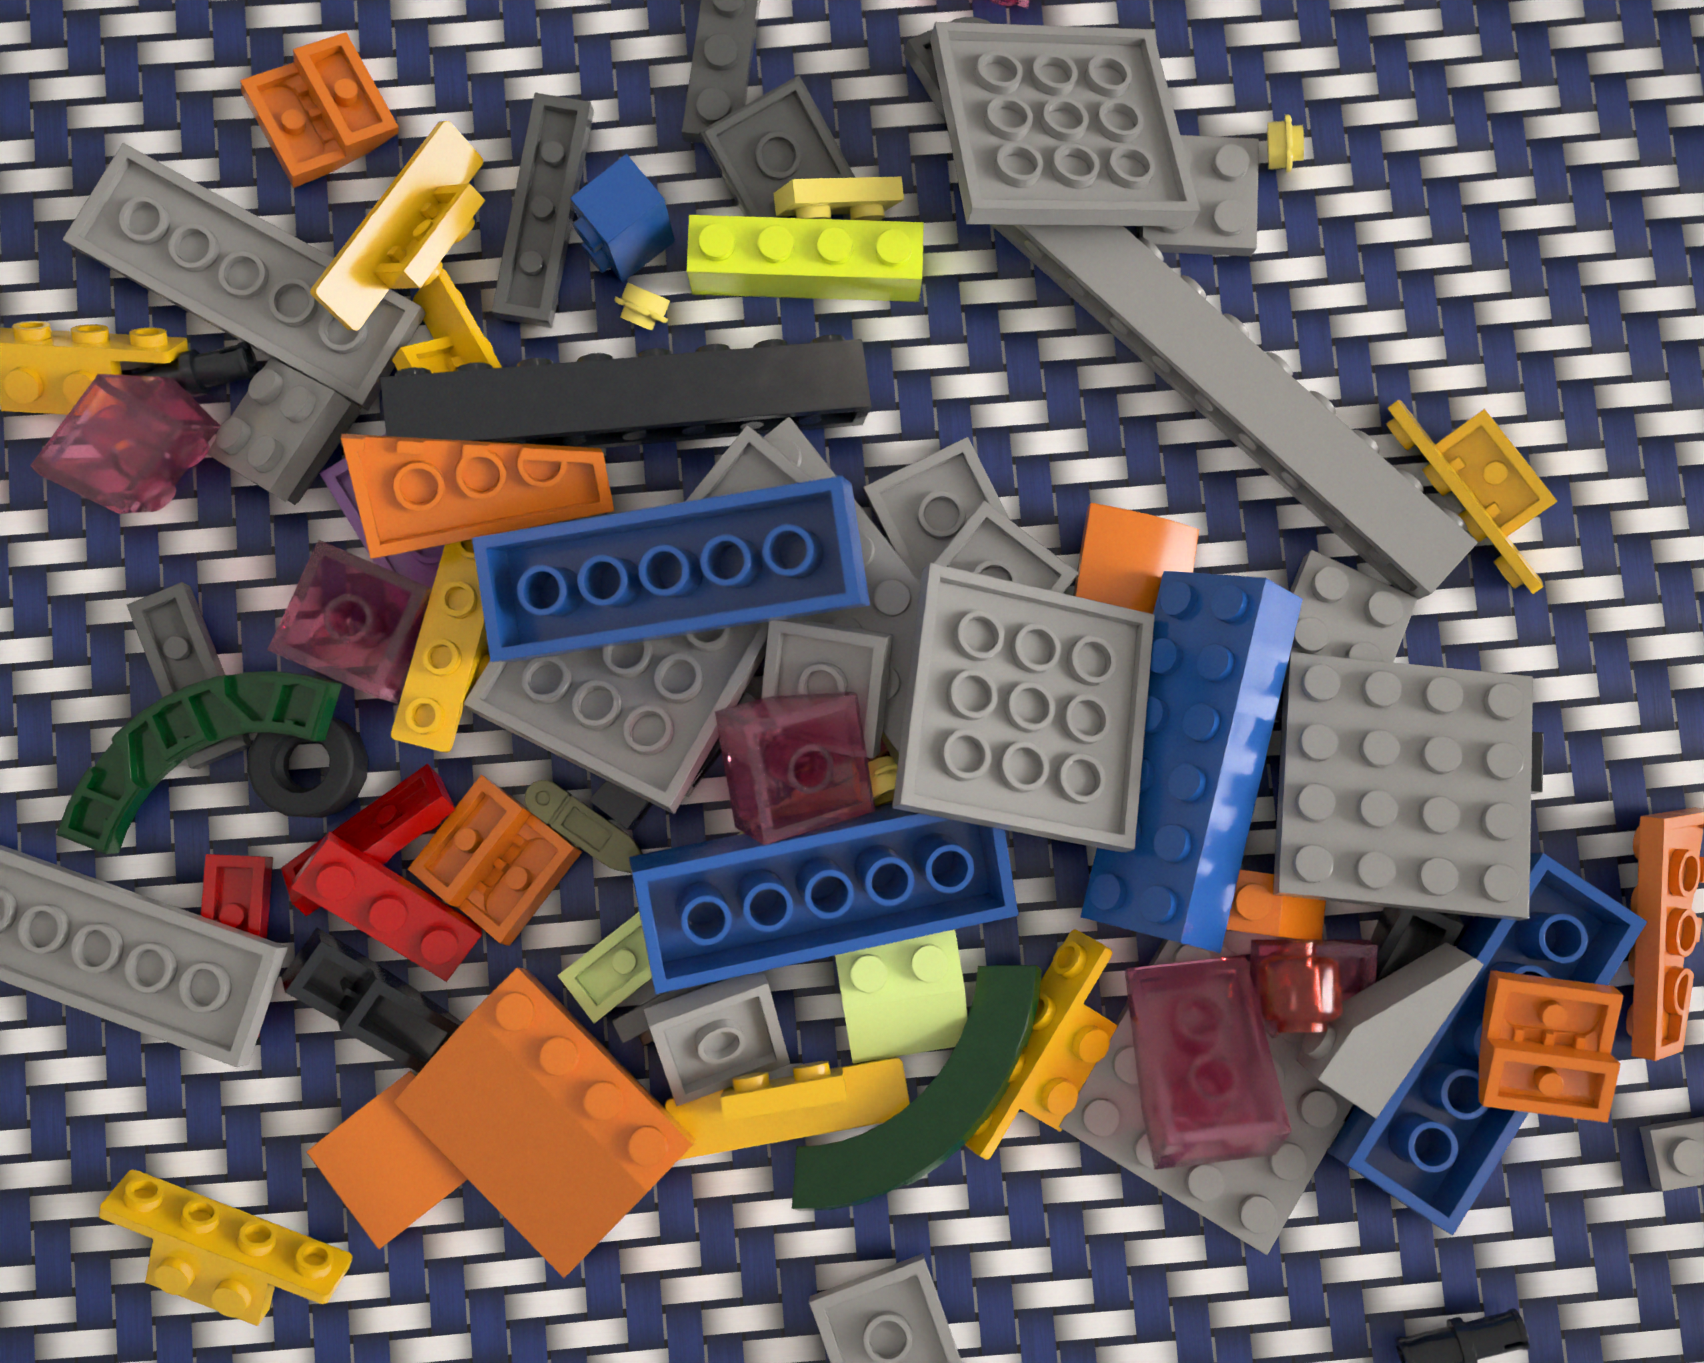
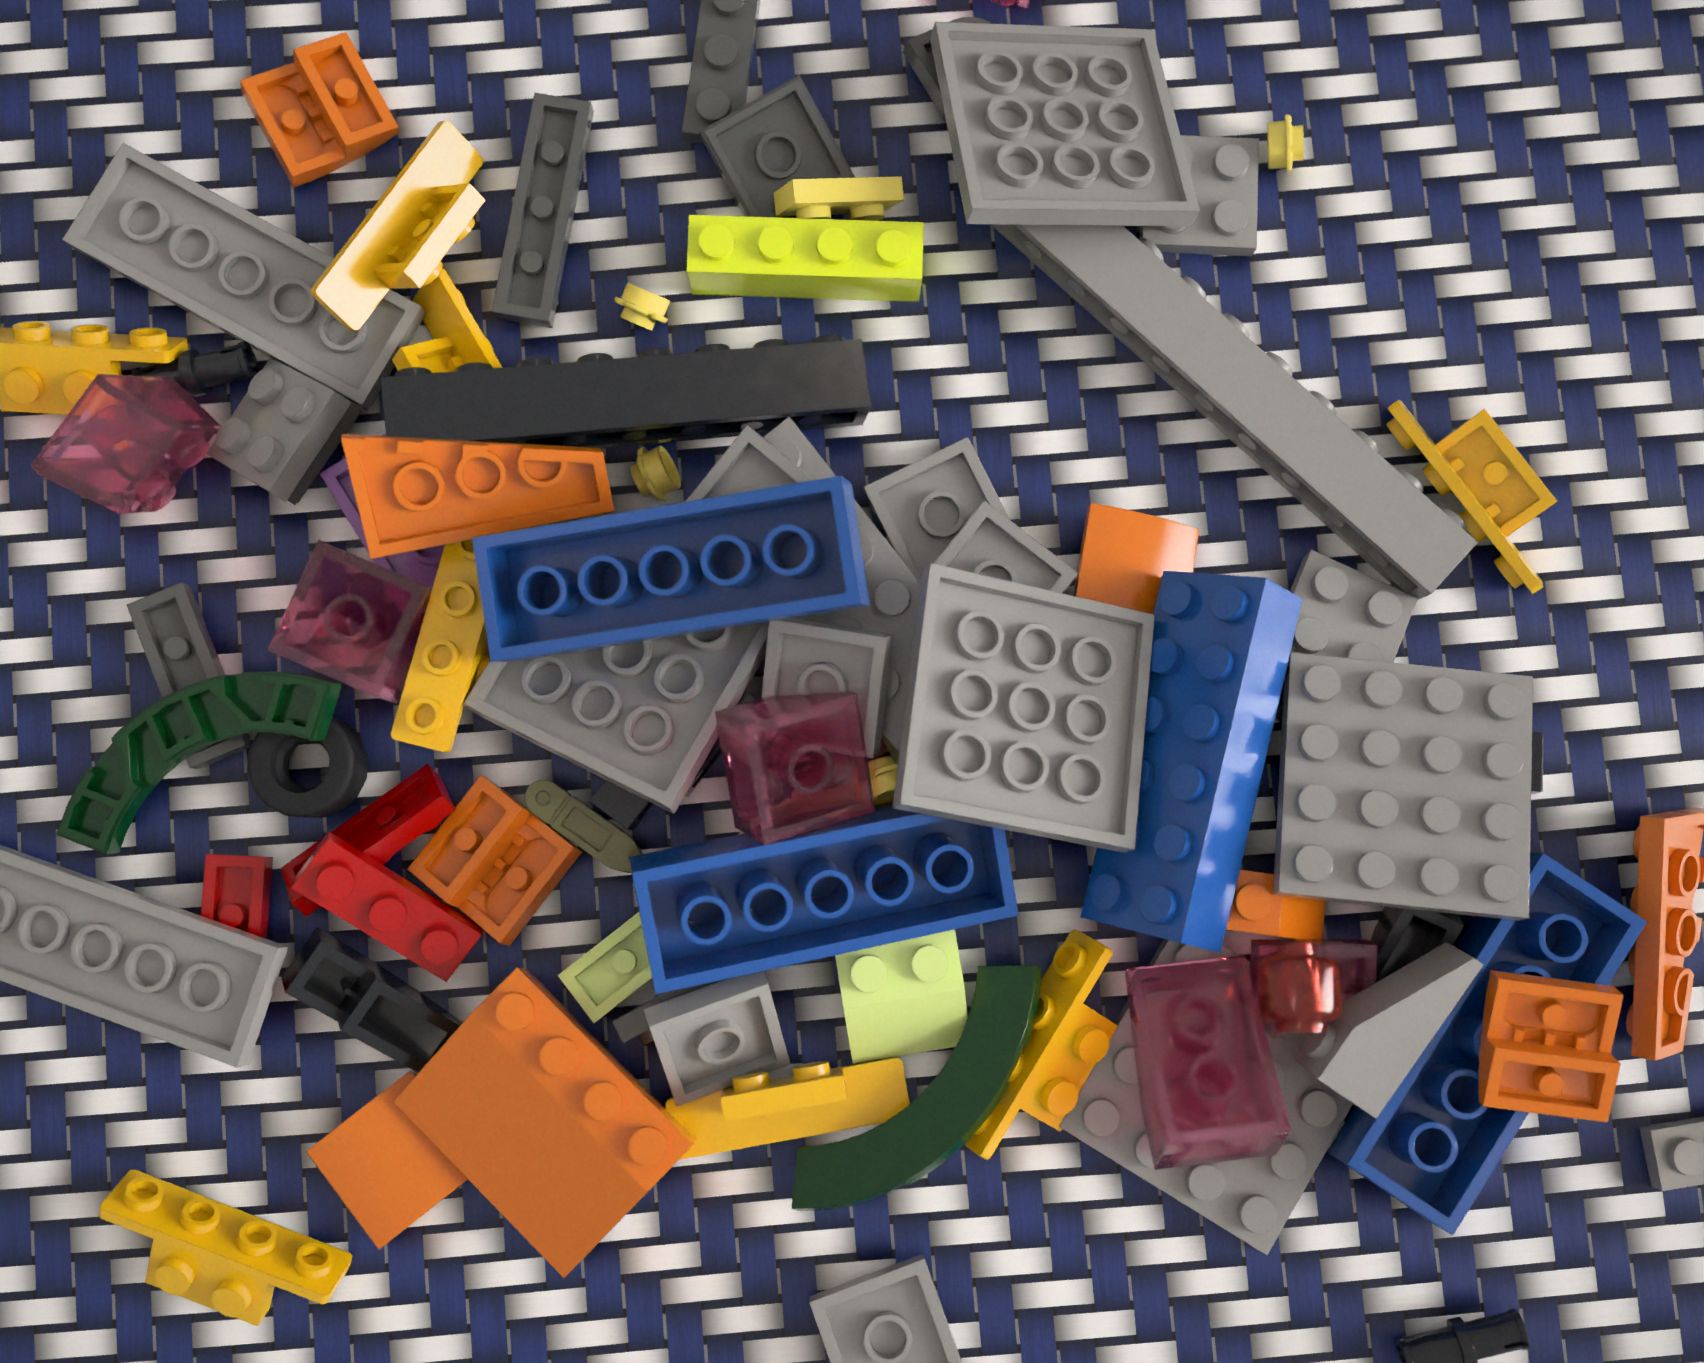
blue brick [570,154,675,283] -> none
none -> light yellow plate [630,445,681,501]

